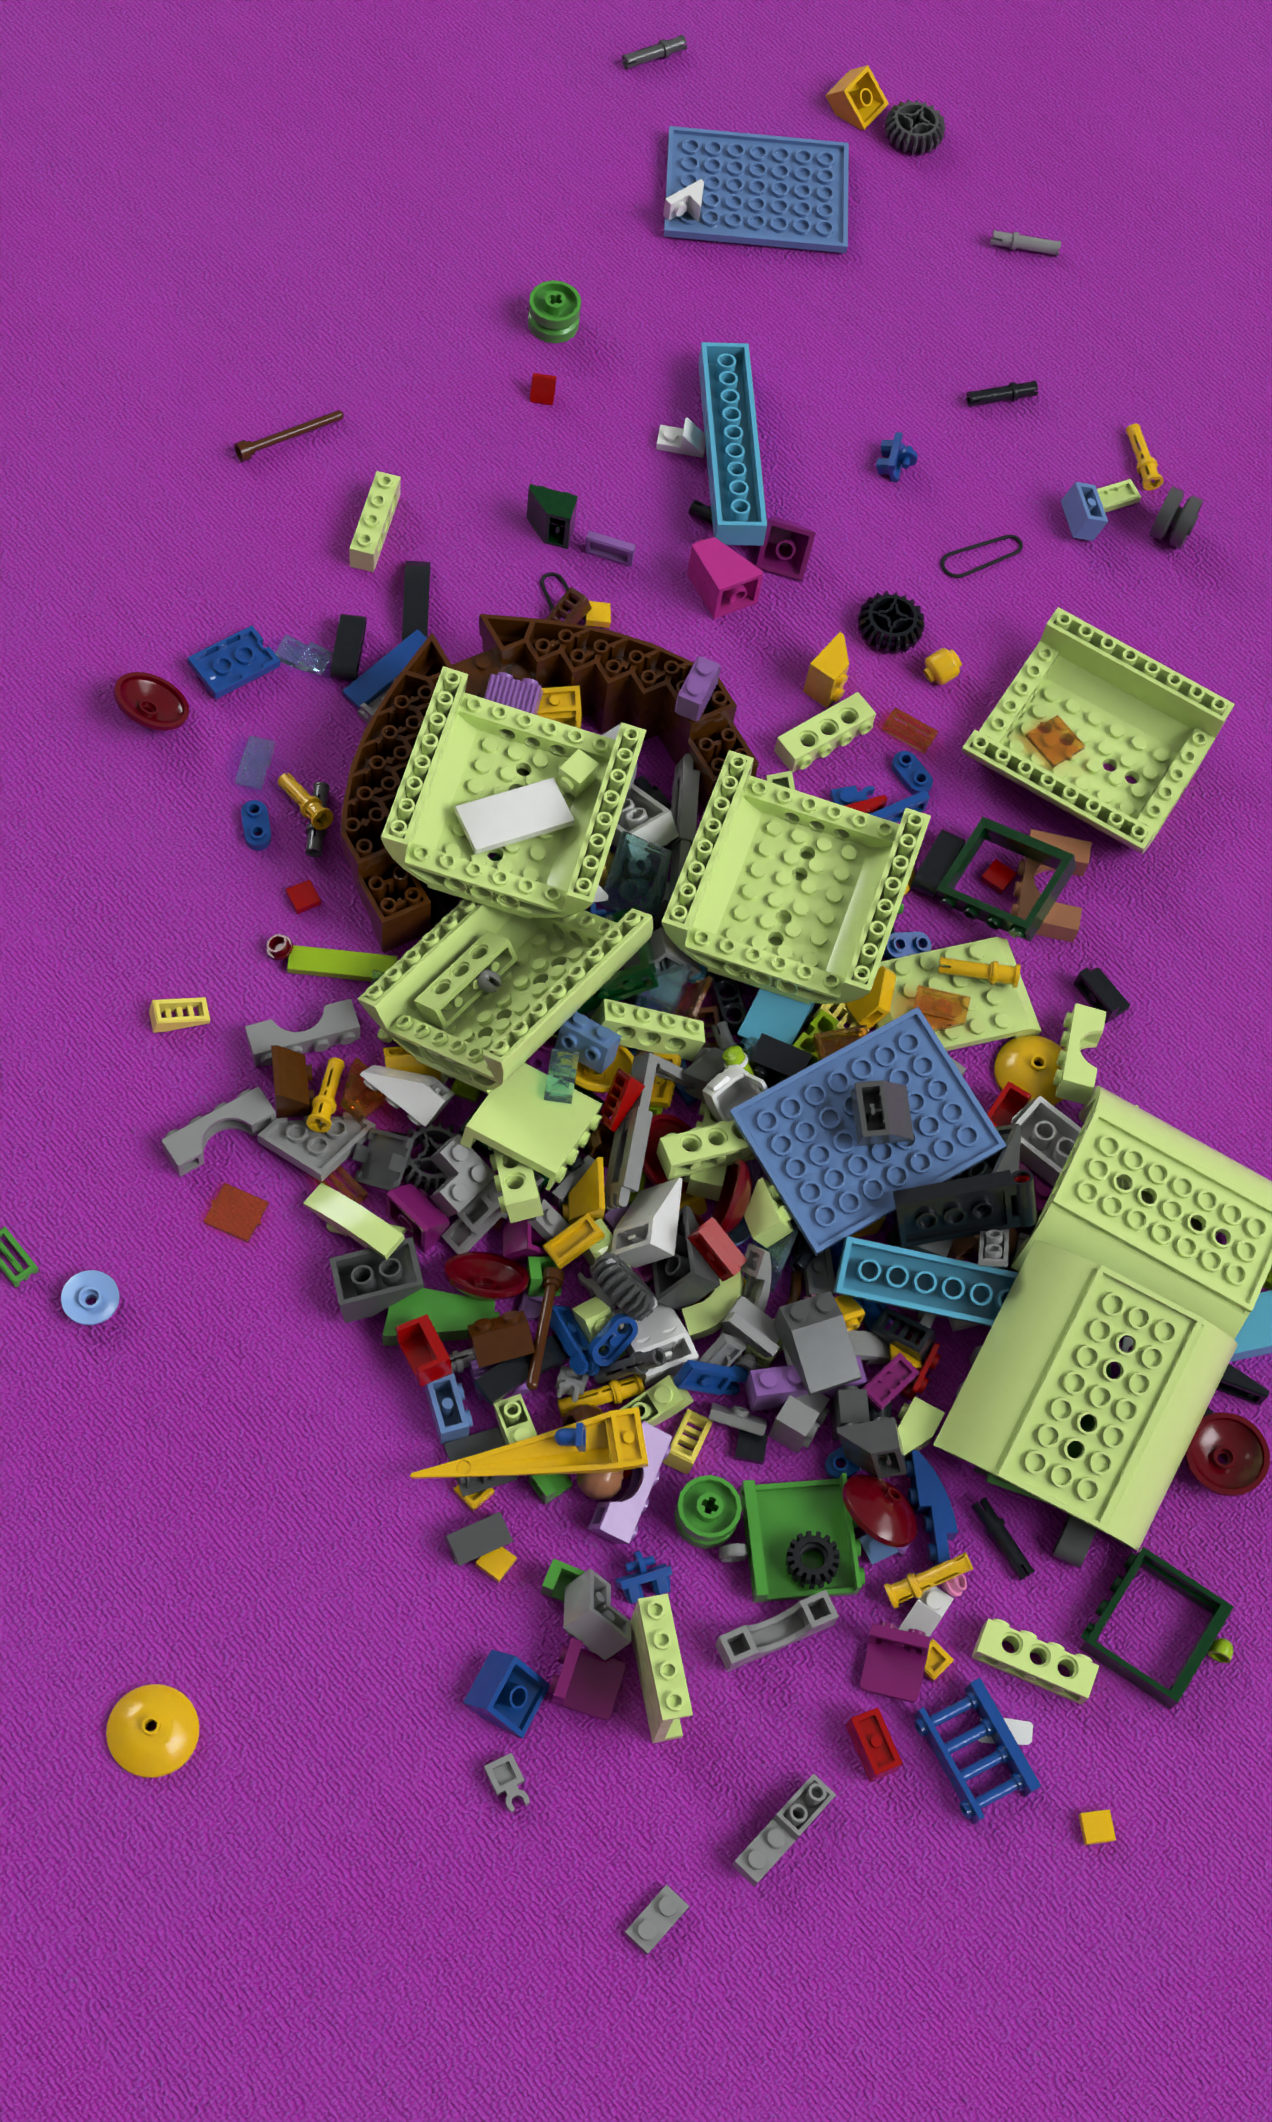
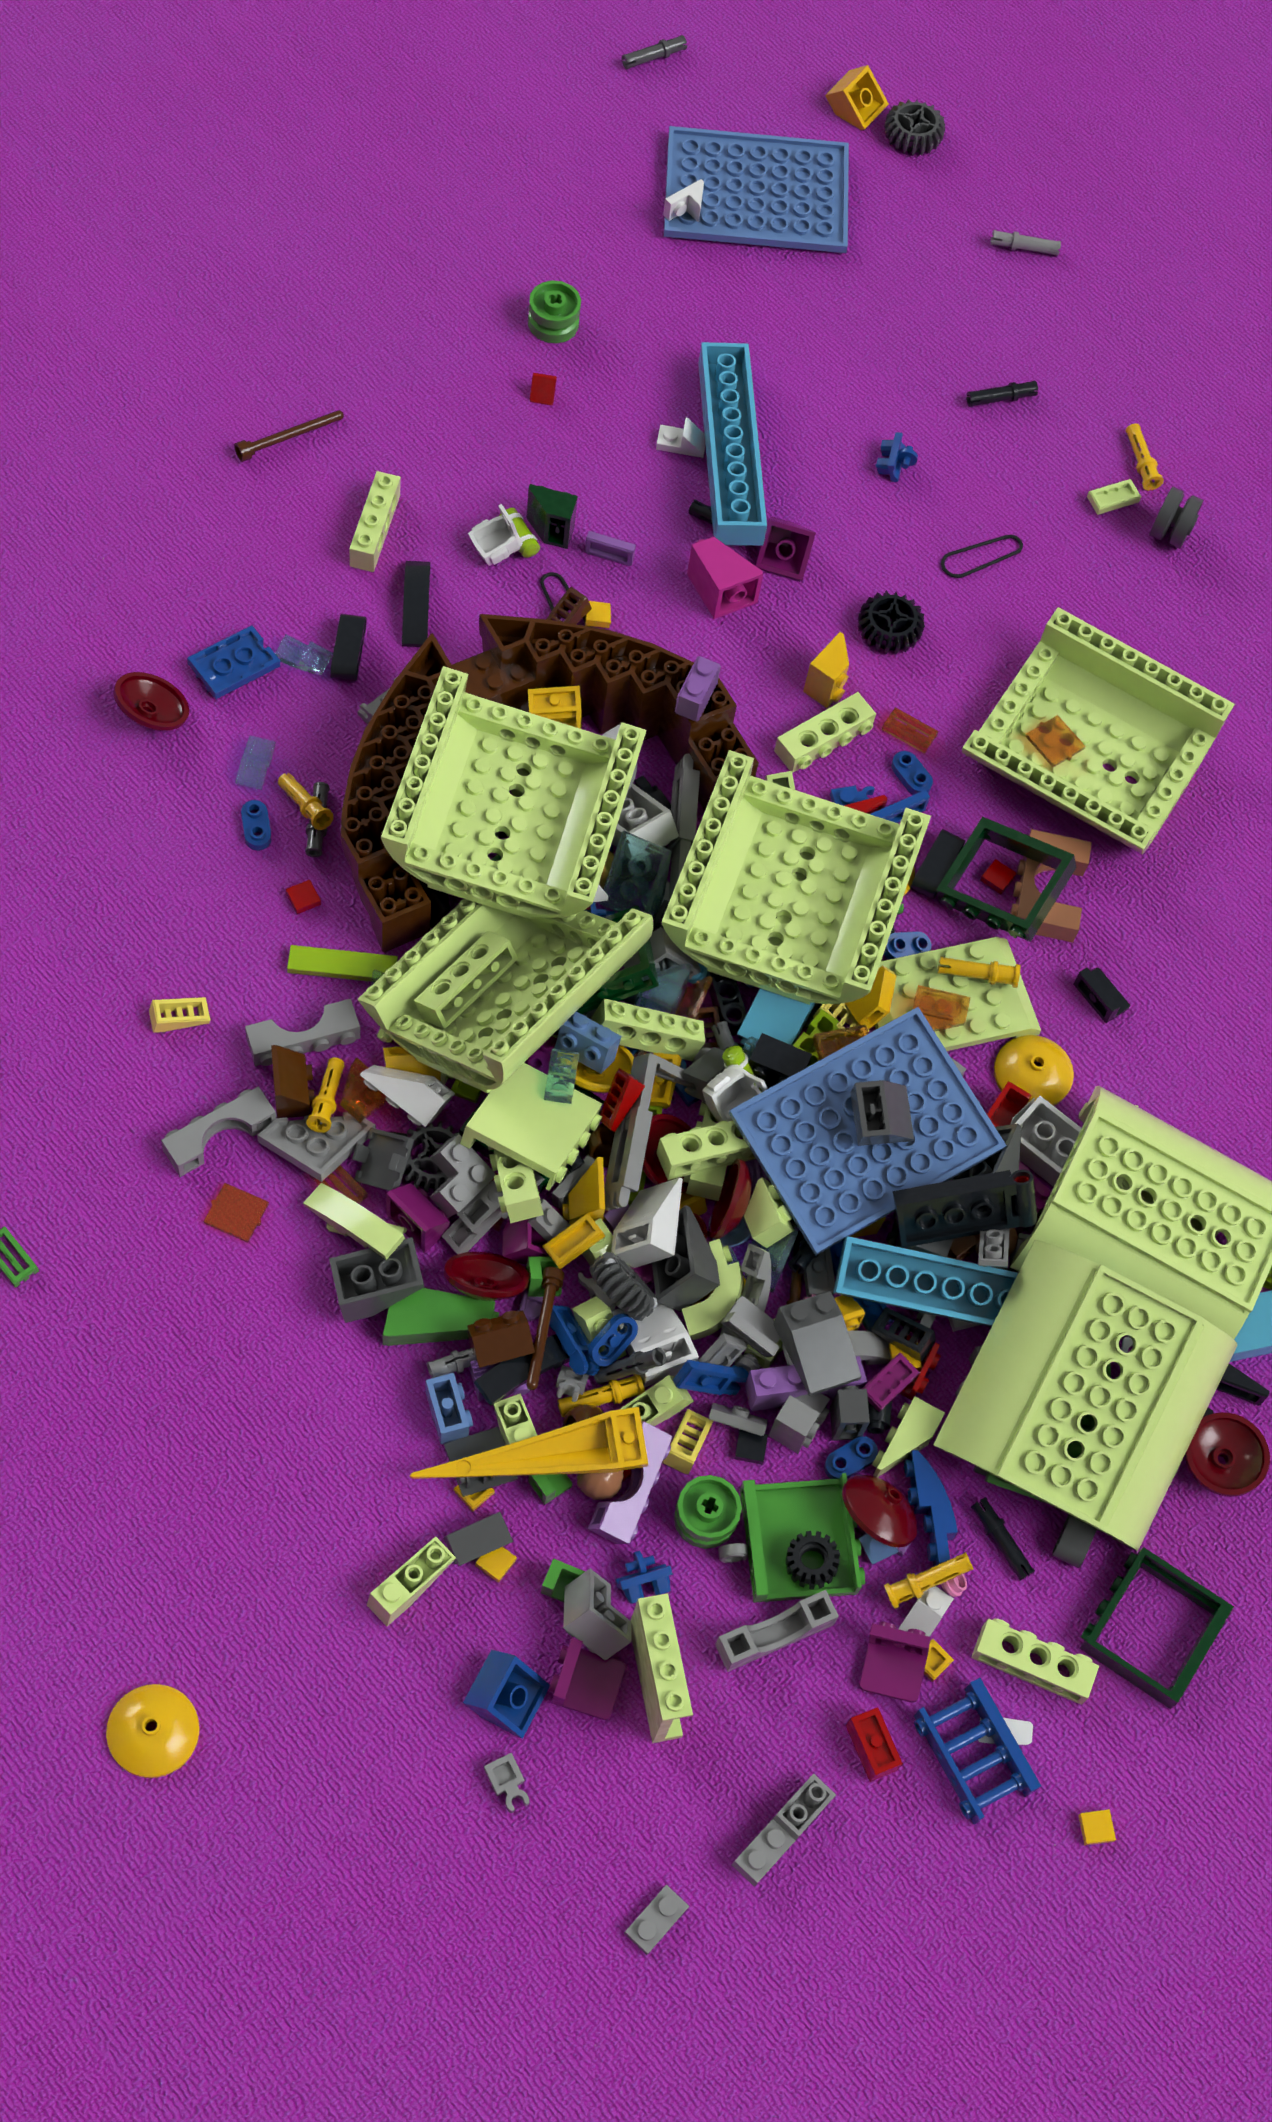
light blue dish [61,1270,120,1325] -> none
dark red plate [267,934,293,960] -> none
blue tile [342,629,427,710] -> none
red panel [395,1314,452,1387] -> none
white tile [454,778,575,855] -> none
light grey hinge [477,969,502,993] -> none
medium lavender brick [484,672,543,715] -> none
blue piece [554,1423,586,1452] -> none
yellowish green brick [556,749,599,798] -> none
panel [687,1217,747,1282] -> none
dark grey slope [837,1417,907,1479] -> none
yellow head [923,648,962,685] -> none
yellowish green arch [1053,1003,1106,1105] -> none
medium blue brick [1061,482,1108,541] -> none
lime hinge [1208,1638,1233,1663] -> none
none -> yellowish green slope [367,1537,456,1626]
none -> white piece [468,504,540,566]

